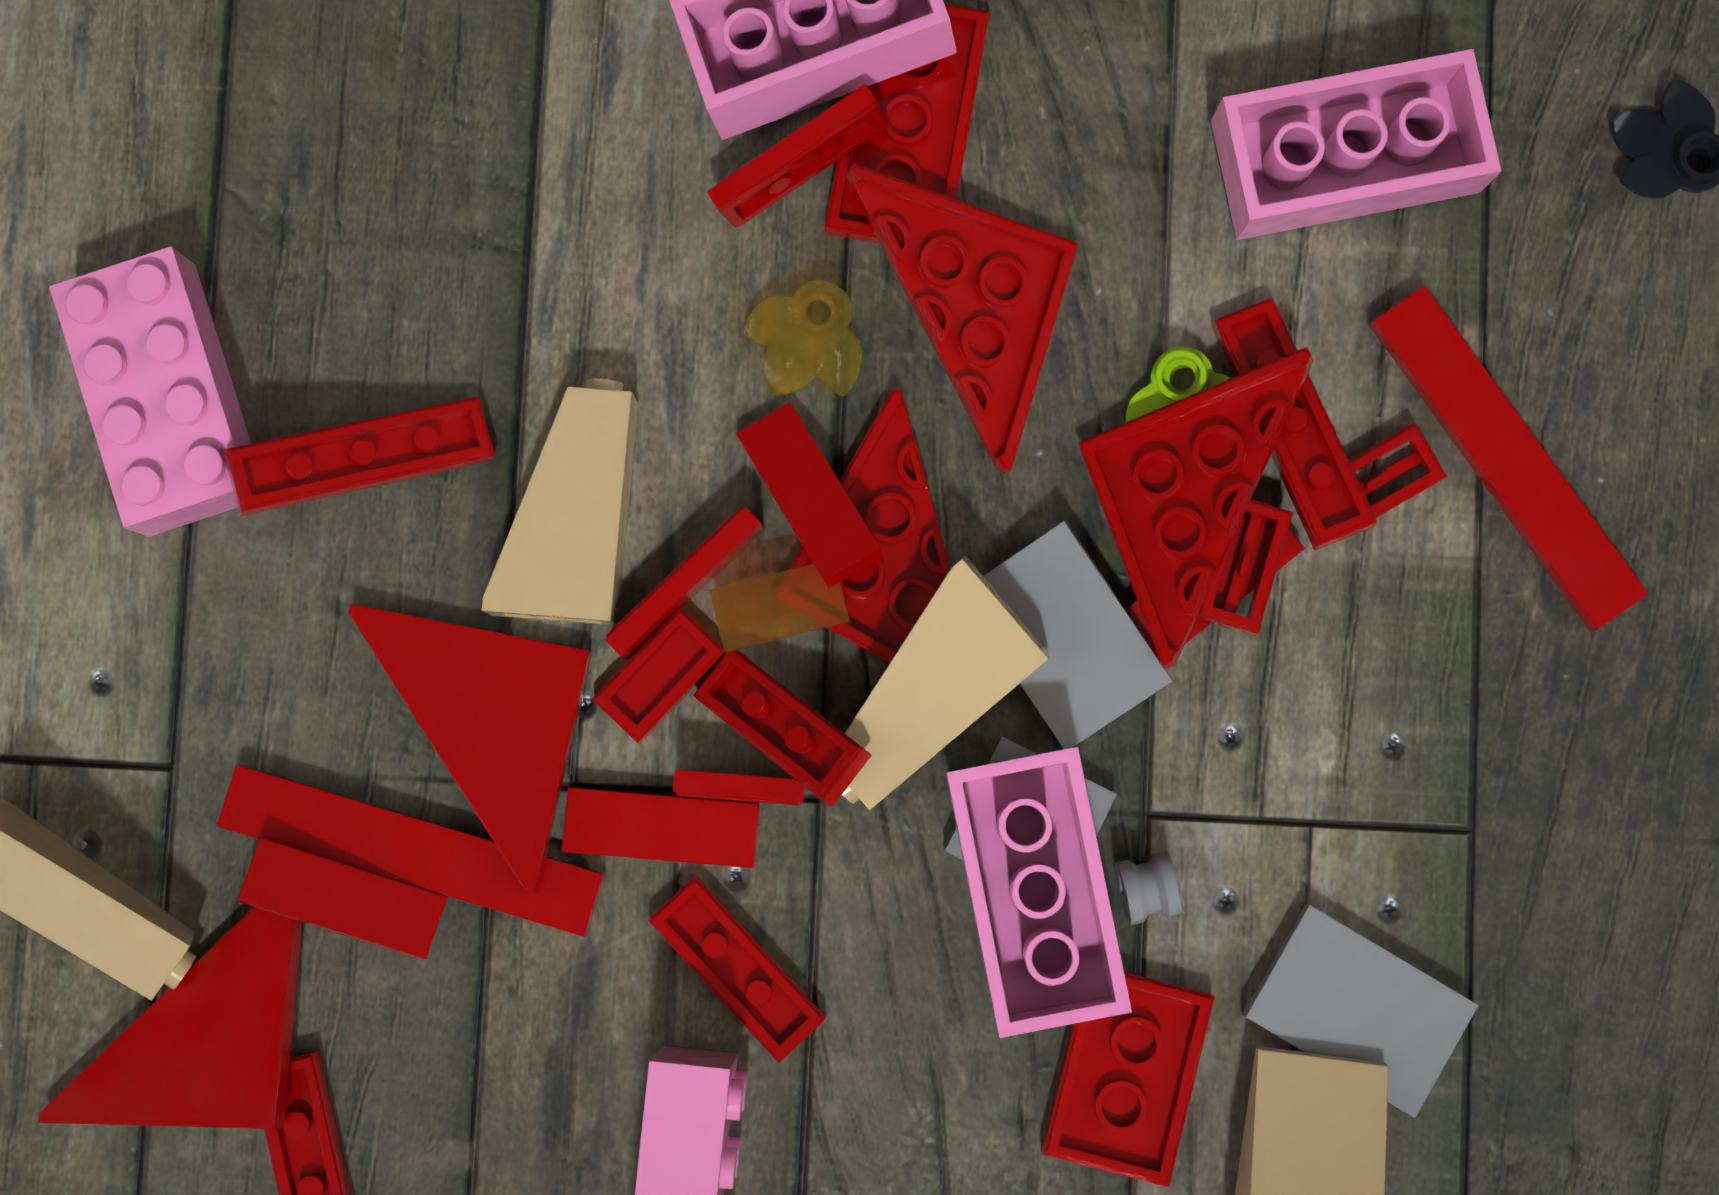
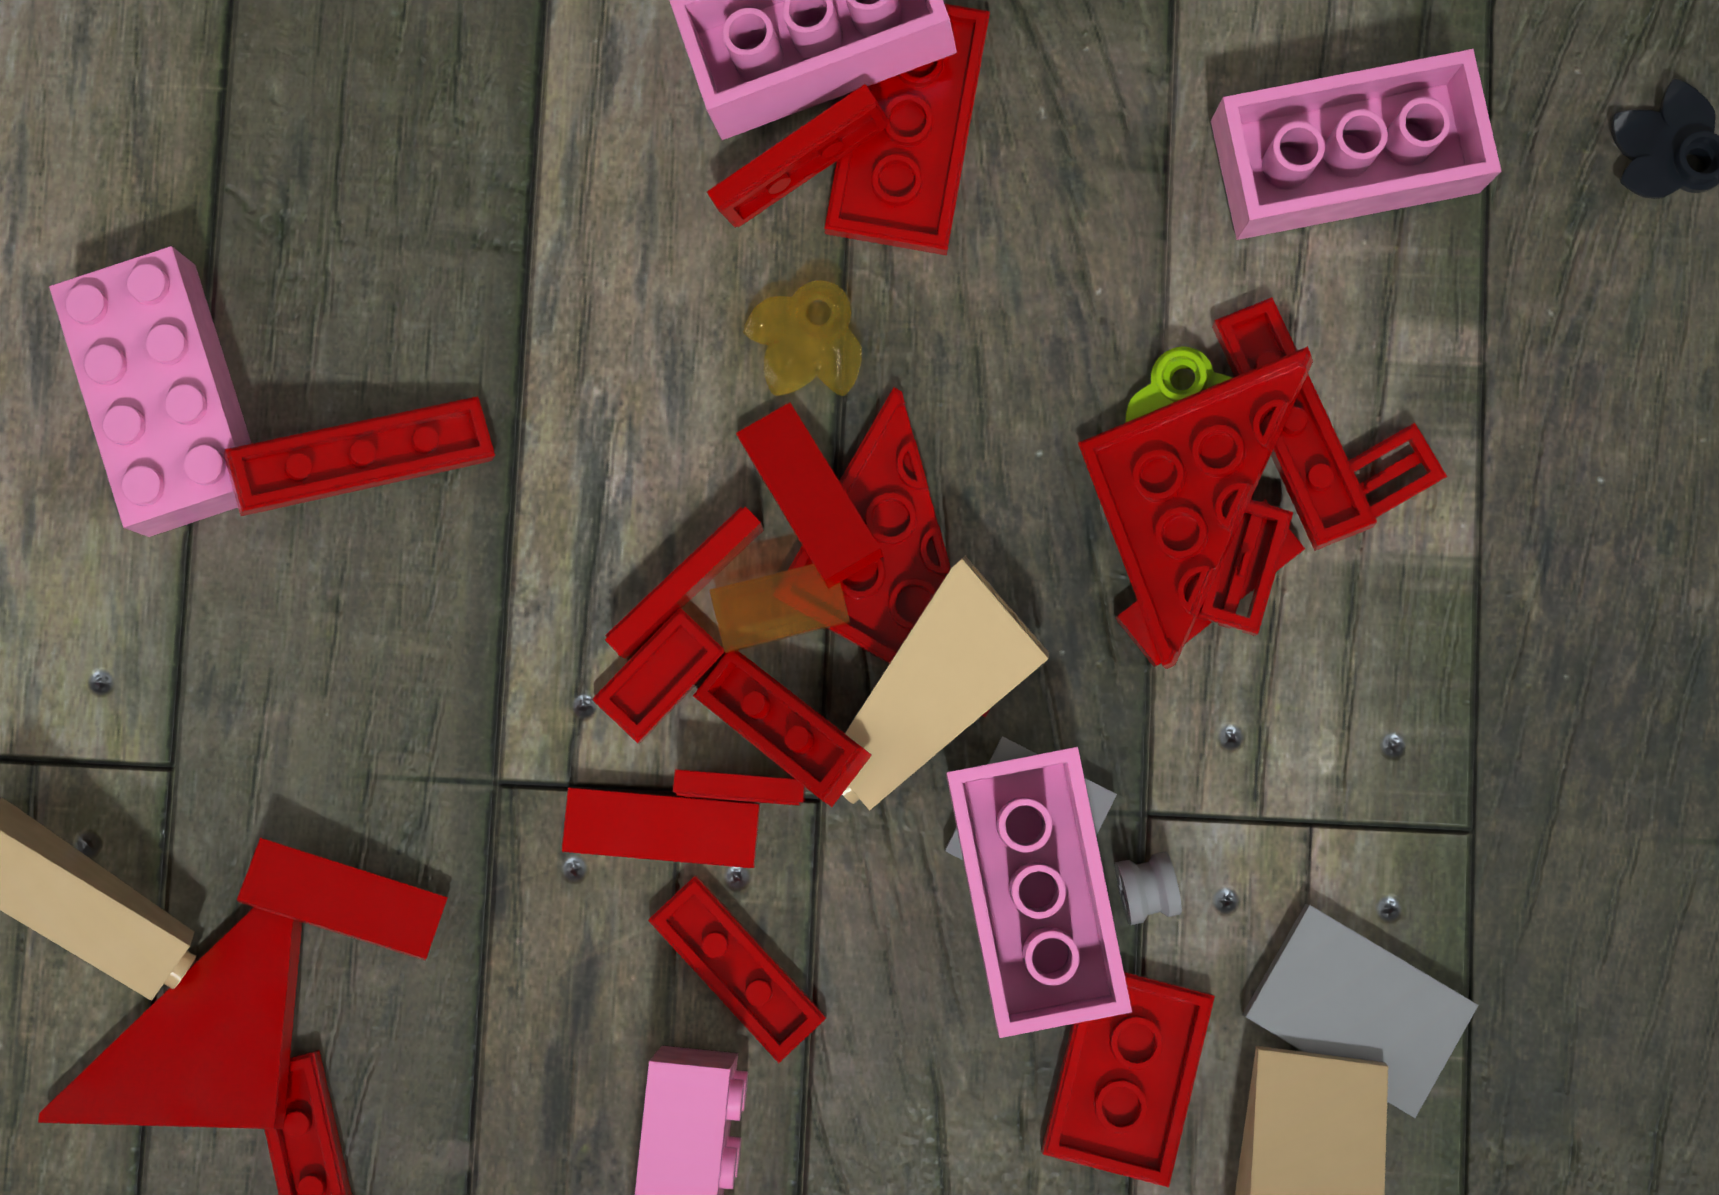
red tile [216,765,605,937] -> none
red tile [348,604,592,894] -> none
tan slope [482,379,638,626] -> none
red tile [846,163,1079,473] -> none
light grey tile [984,521,1174,749] -> none
red tile [1369,285,1649,632] -> none

